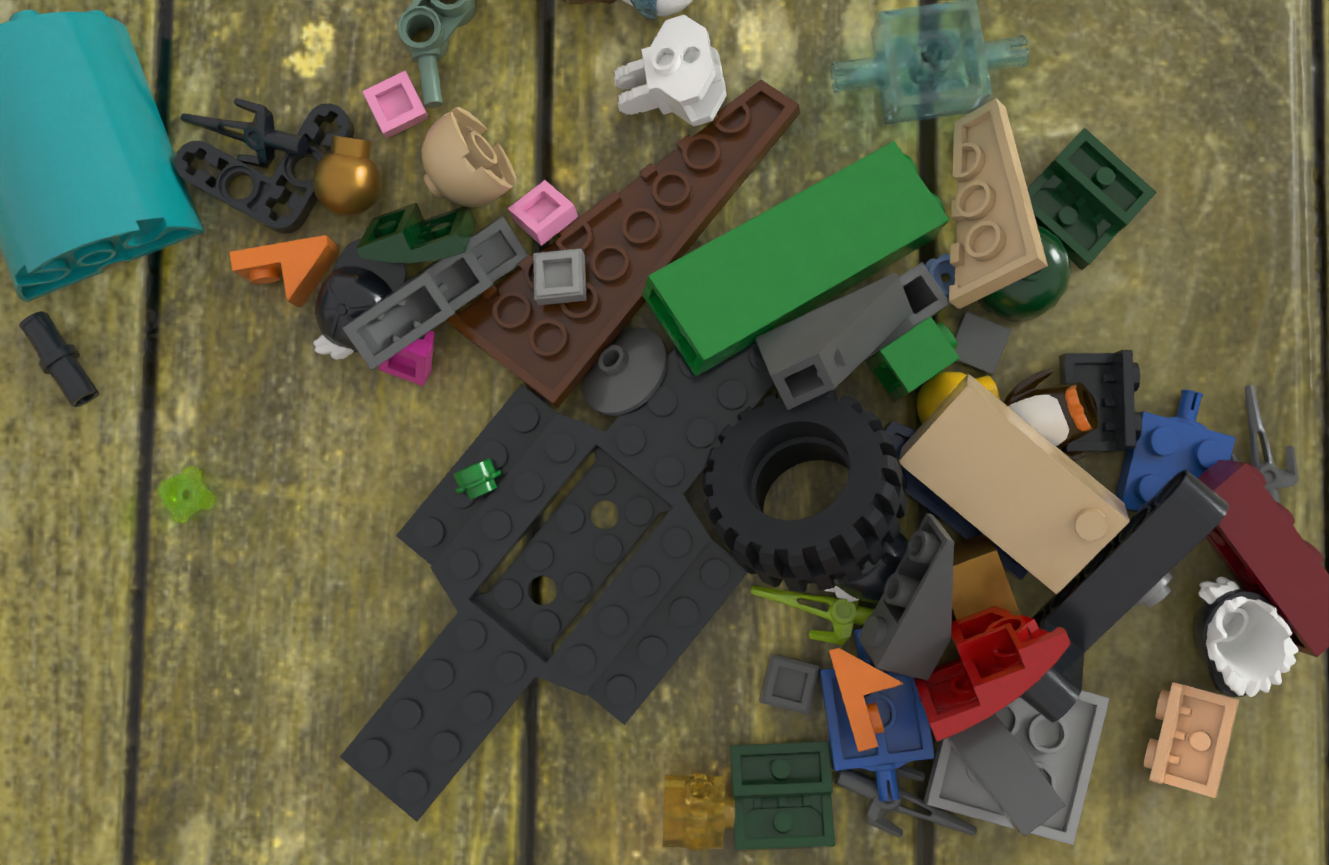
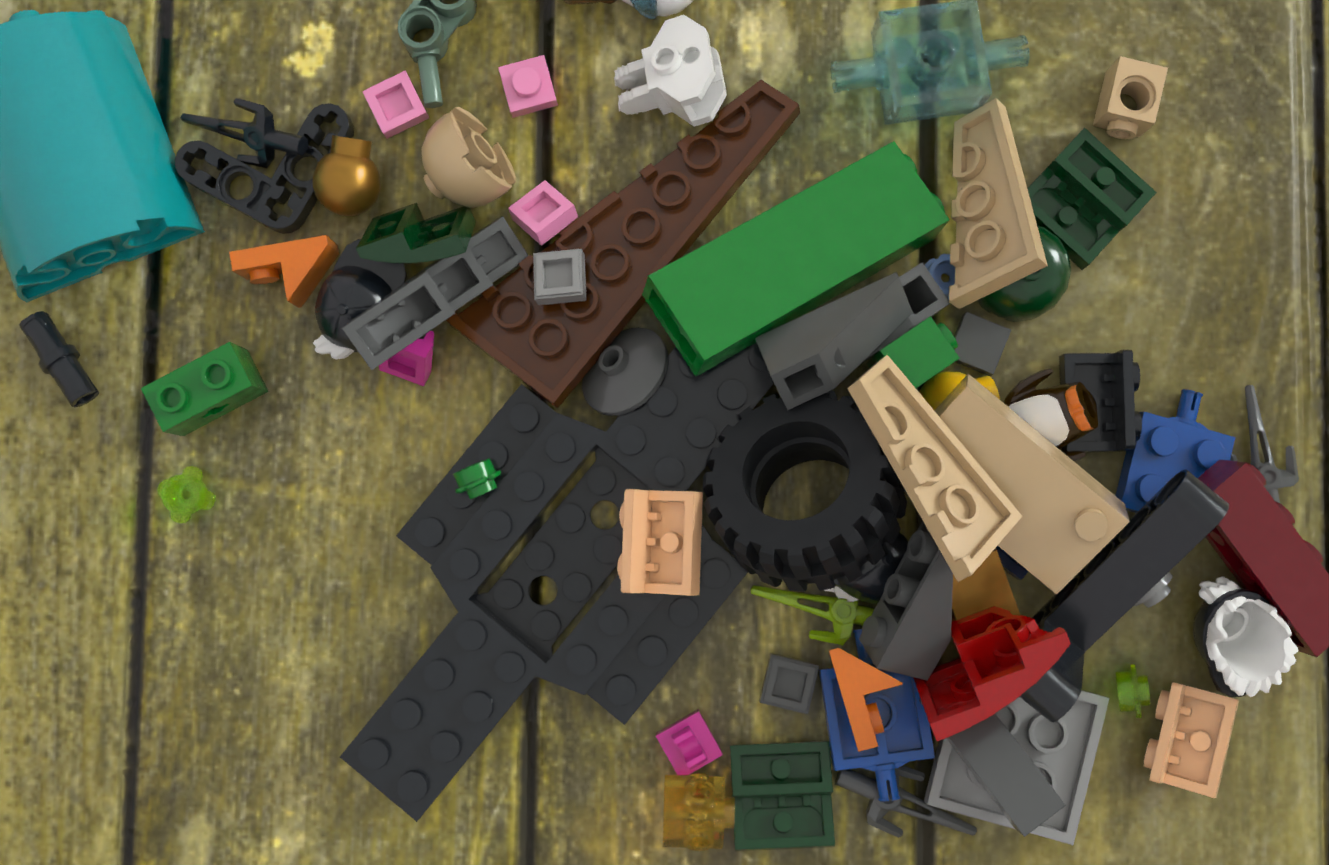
none -> green brick [141,342,269,436]
none -> bright pink plate [498,55,558,118]
none -> light nougat bracket [617,489,703,596]
none -> dark pink tile [656,709,723,780]
none -> tan wing [847,355,1023,582]
none -> tan brick [1093,56,1168,139]
none -> clear neon green plate [1116,664,1151,718]

